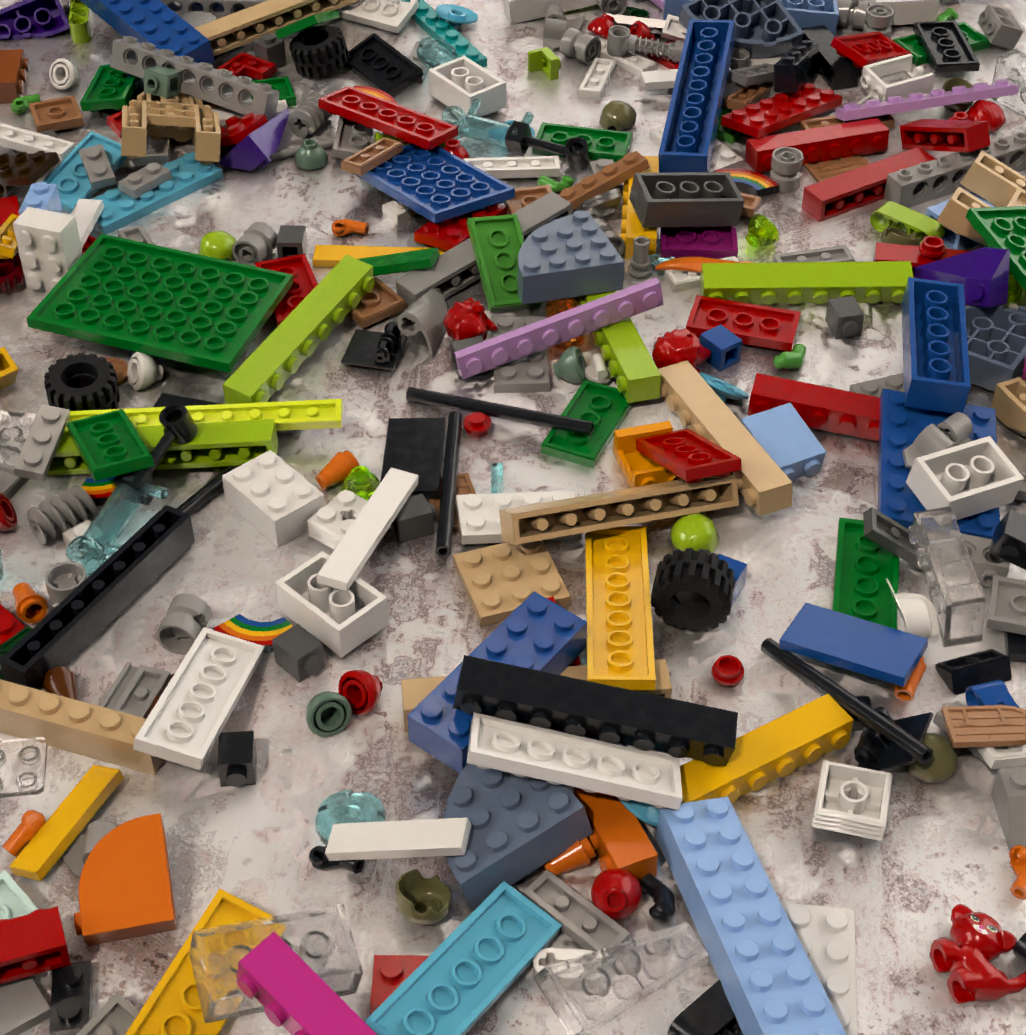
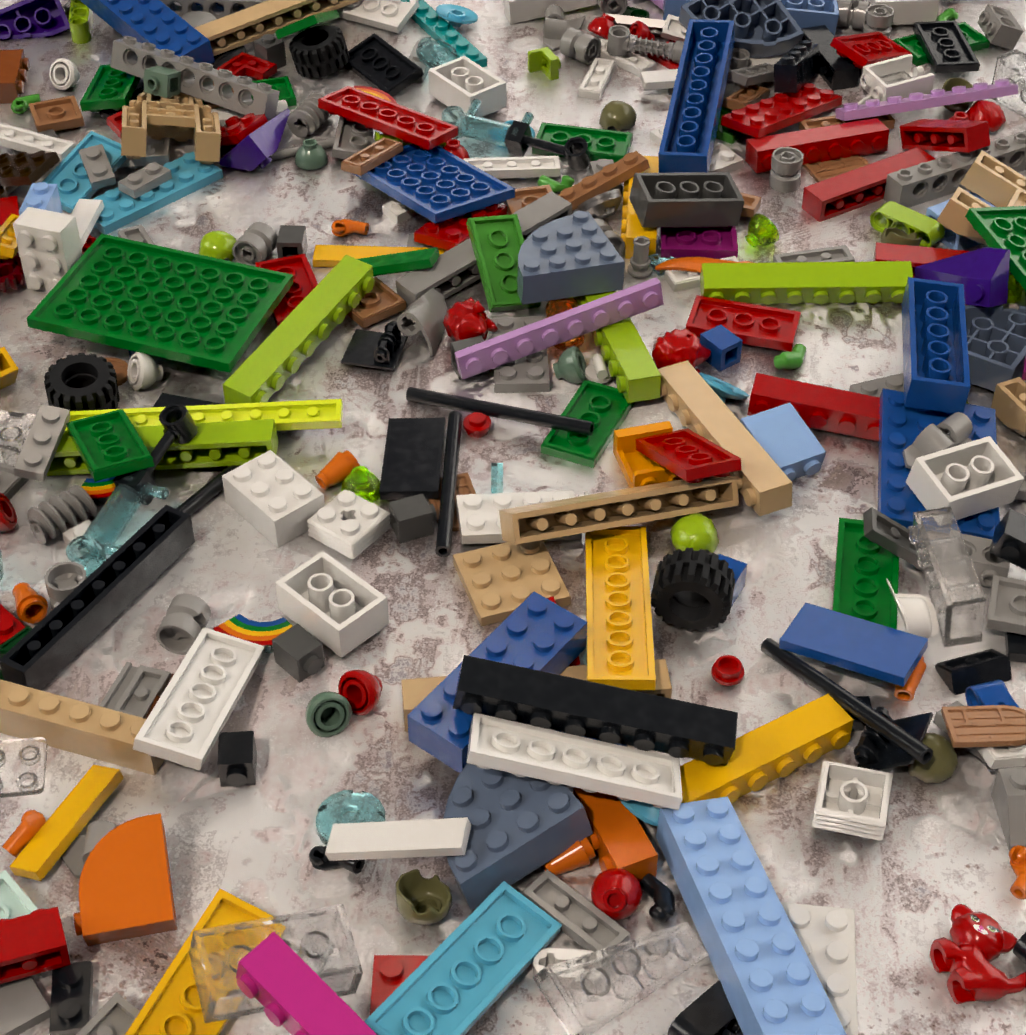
reddish brown cone [43,666,79,700] -> none
white tile [317,468,419,592] -> none
tile [714,169,779,197] -> none
dark grey brick [825,296,864,339] -> none
red plate [919,236,945,259] -> none

